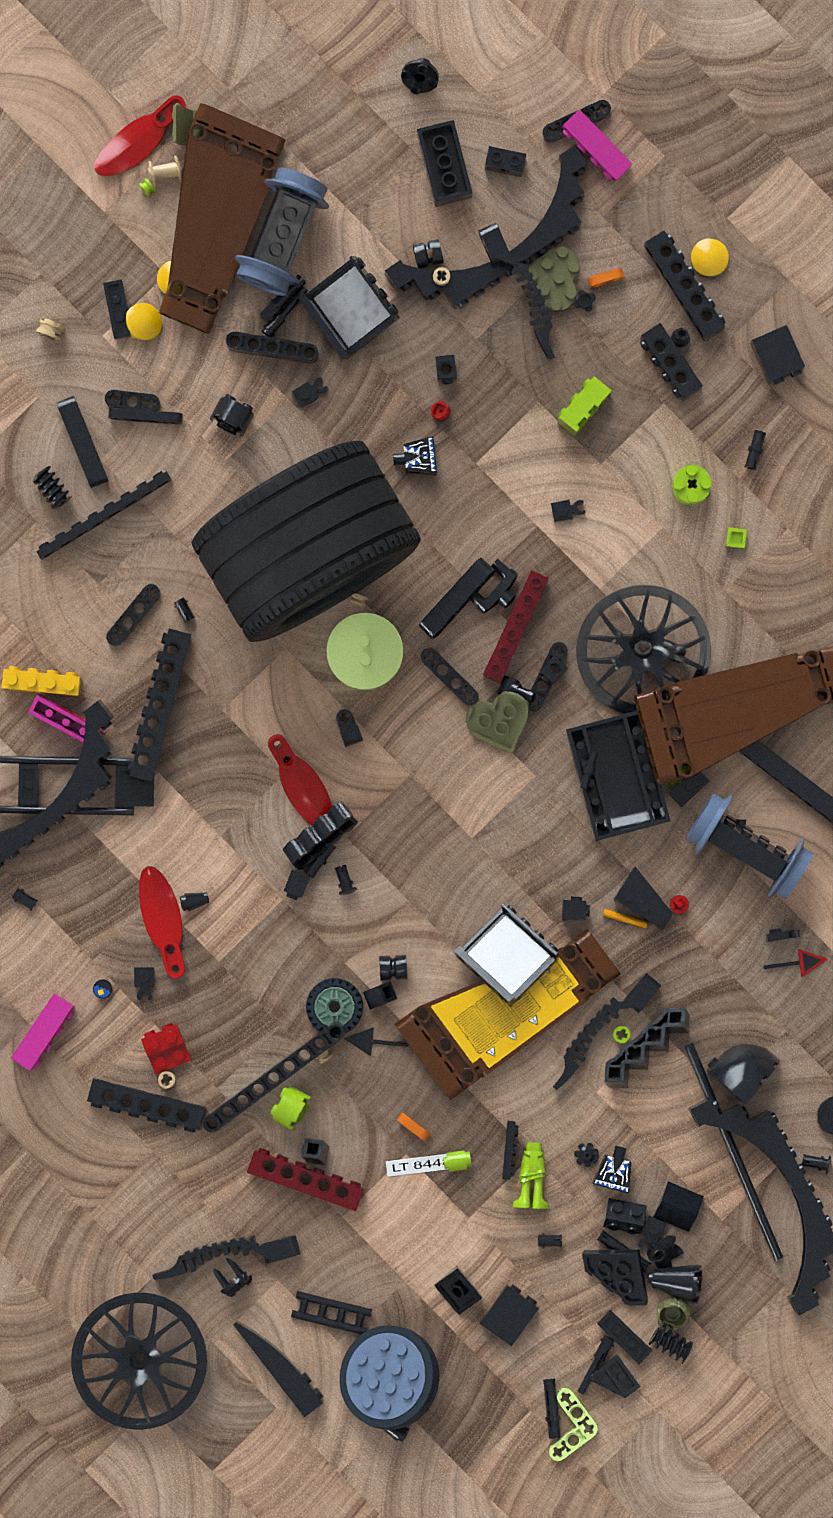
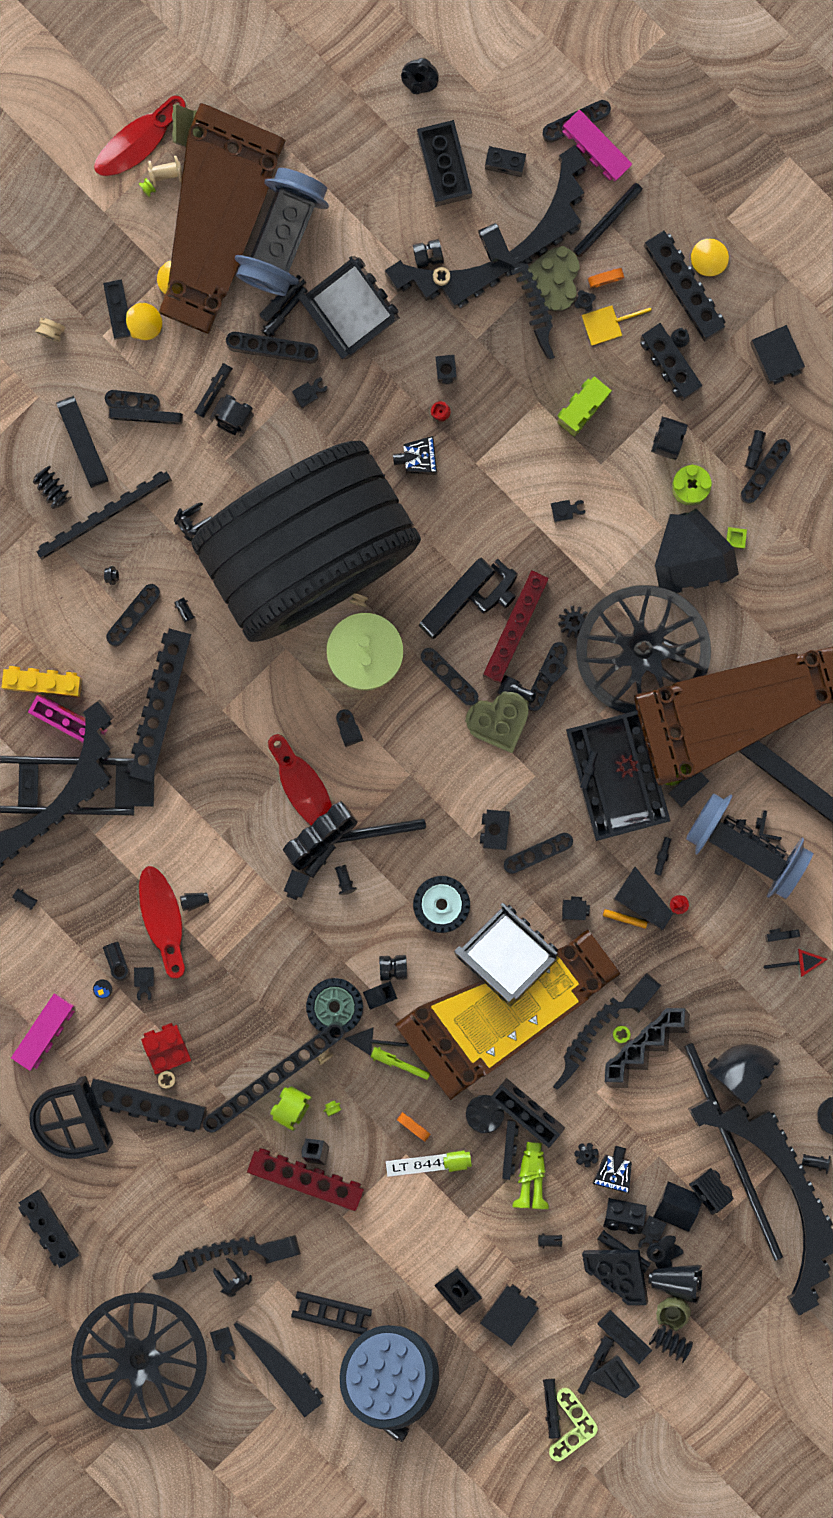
none -> black brick [18,1189,81,1268]
none -> black window [29,1076,113,1159]
none -> black piece [103,942,130,981]
none -> black plate [104,566,119,585]
none -> black piece [174,502,212,541]
none -> black pin [194,363,233,418]
none -> black plate [210,1326,236,1363]
none -> lime plate [323,1100,342,1117]
none -> black axle [336,819,426,843]
none -> lime pin [370,1047,430,1080]
none -> wheel [413,876,470,933]
none -> black dish [466,1095,504,1134]
none -> black brick [480,809,510,850]
none -> black brick [490,1078,565,1148]
none -> black beam [503,833,573,874]
none -> black gear [558,606,588,639]
none -> black axle [573,183,643,257]
none -> yellow piece [581,305,652,346]
none -> clear red gear [615,755,638,778]
none -> black brick [651,416,688,460]
none -> black bar [654,837,672,876]
none -> black panel [655,508,739,593]
none -> black brick [689,1168,734,1215]
none -> black beam [740,439,791,504]
none -> black bracket [755,810,782,841]

